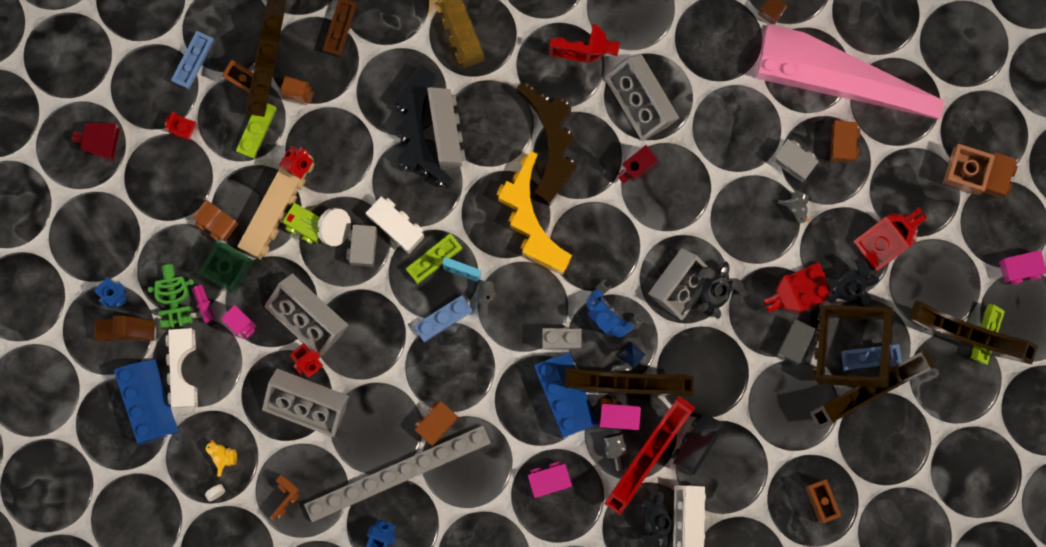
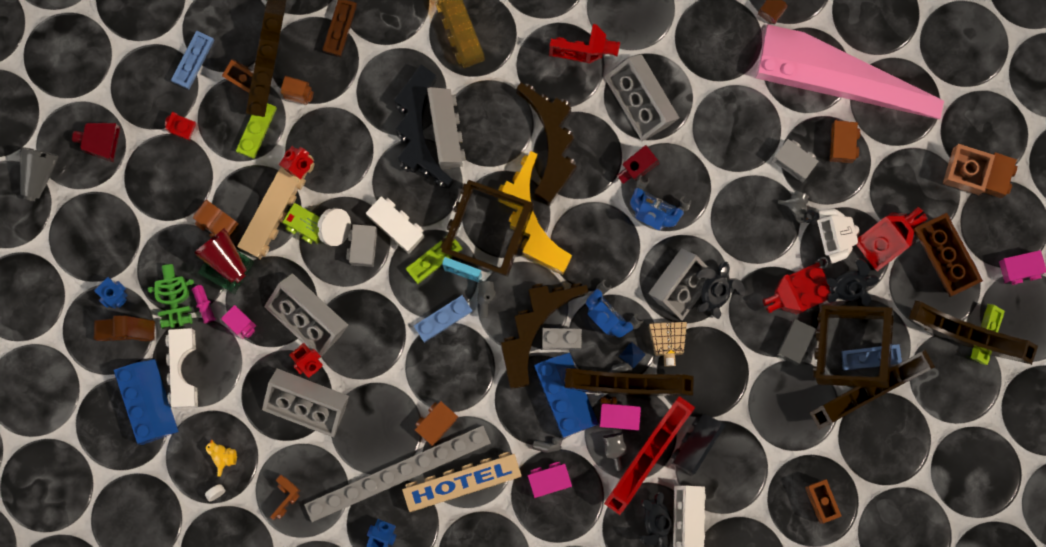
none -> dark grey cone [20,147,59,201]
none -> dark red cone [194,228,247,283]
none -> tan brick [402,452,522,512]
none -> dark brown window [440,180,535,277]
none -> dark brown arch [501,283,588,390]
none -> dark grey arm [533,438,562,453]
none -> blue torso [630,175,691,230]
none -> tan torso [648,322,687,367]
none -> white torso [804,209,860,269]
none -> reddish brown slope [914,213,983,297]

